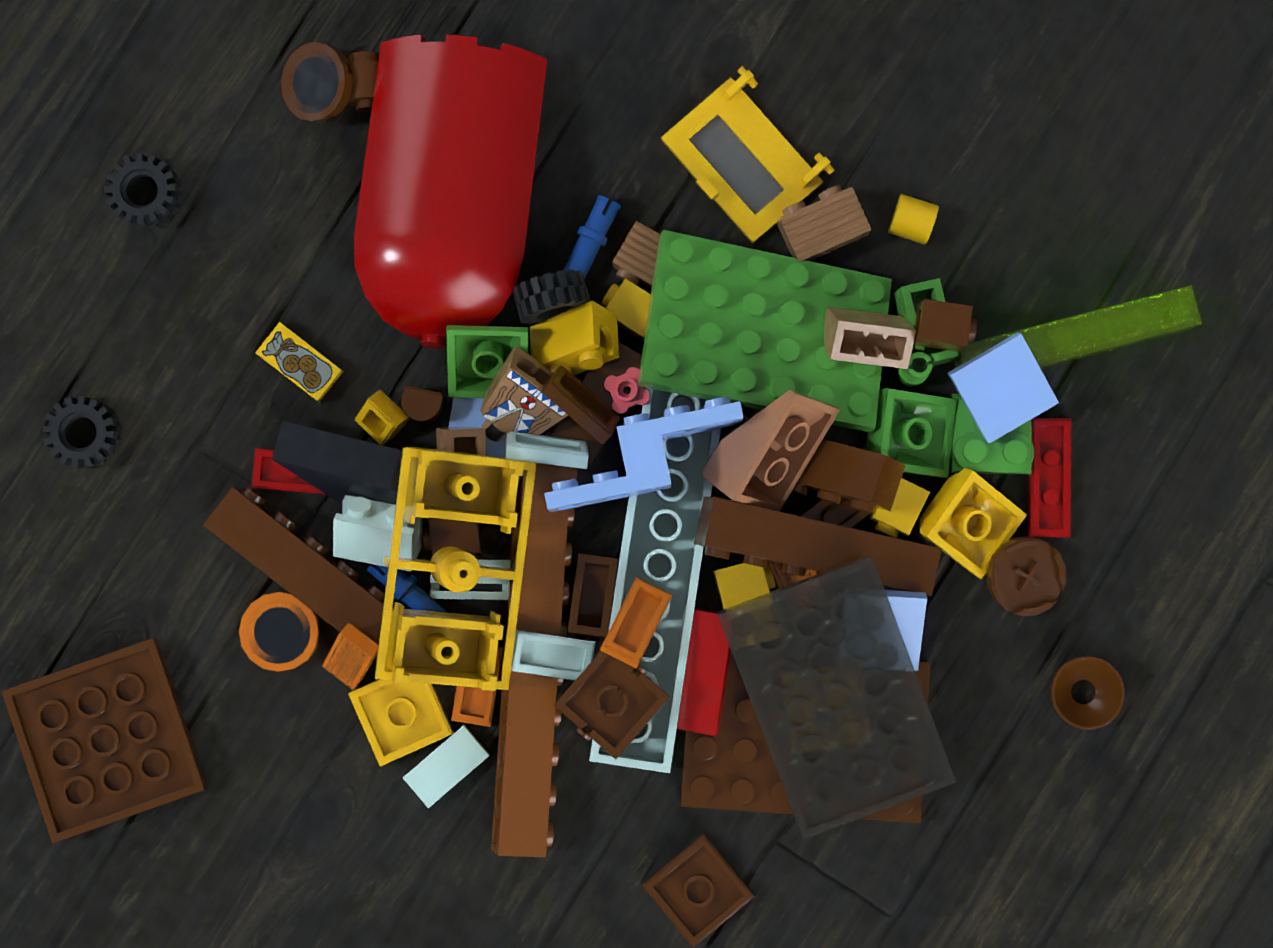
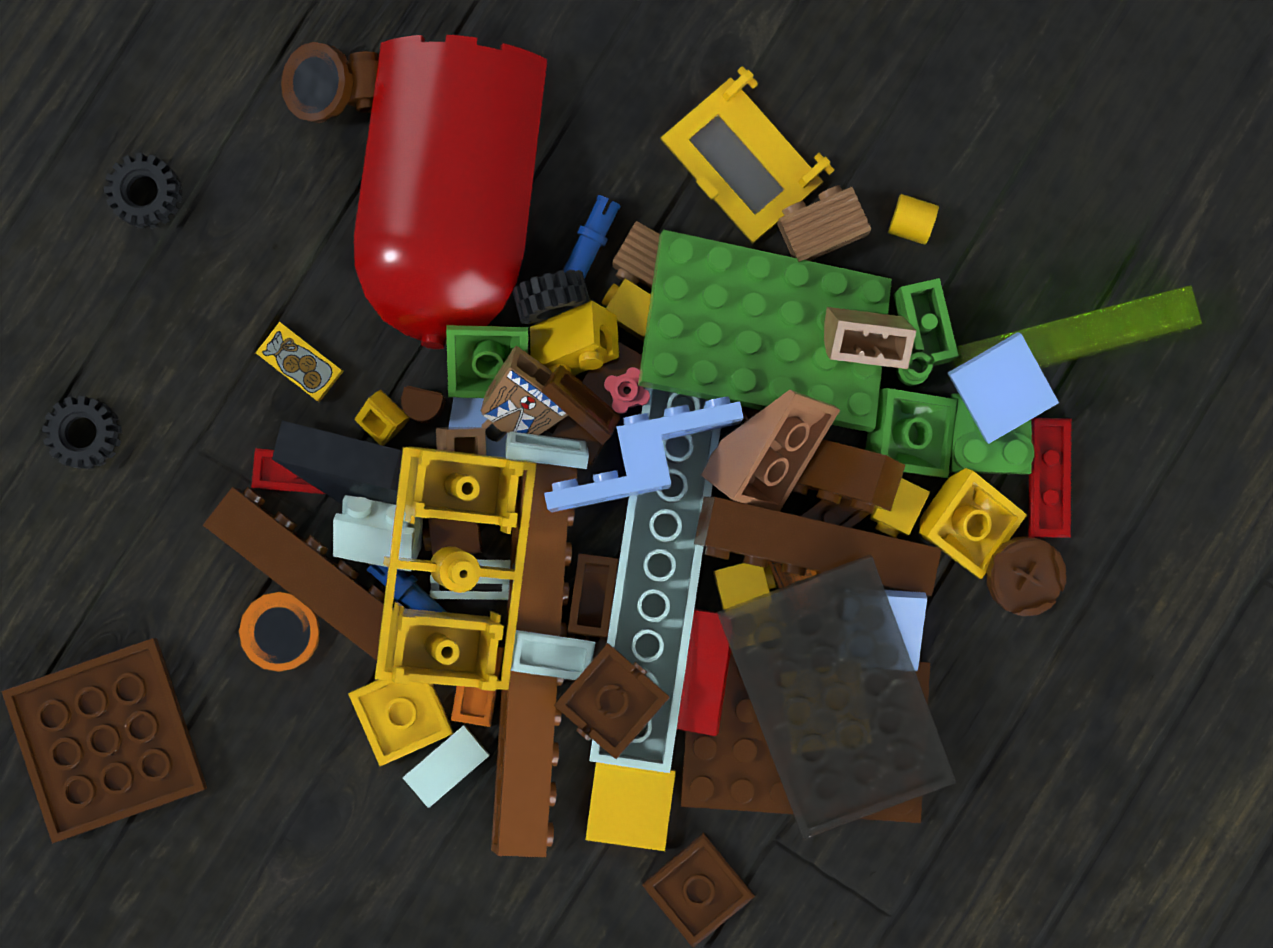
orange tile [322,623,379,690] -> none
orange tile [600,577,672,669] -> none
reddish brown brick [913,299,977,352] -> none
reddish brown piece [1050,656,1125,730] -> none
none -> yellow tile [585,762,676,851]

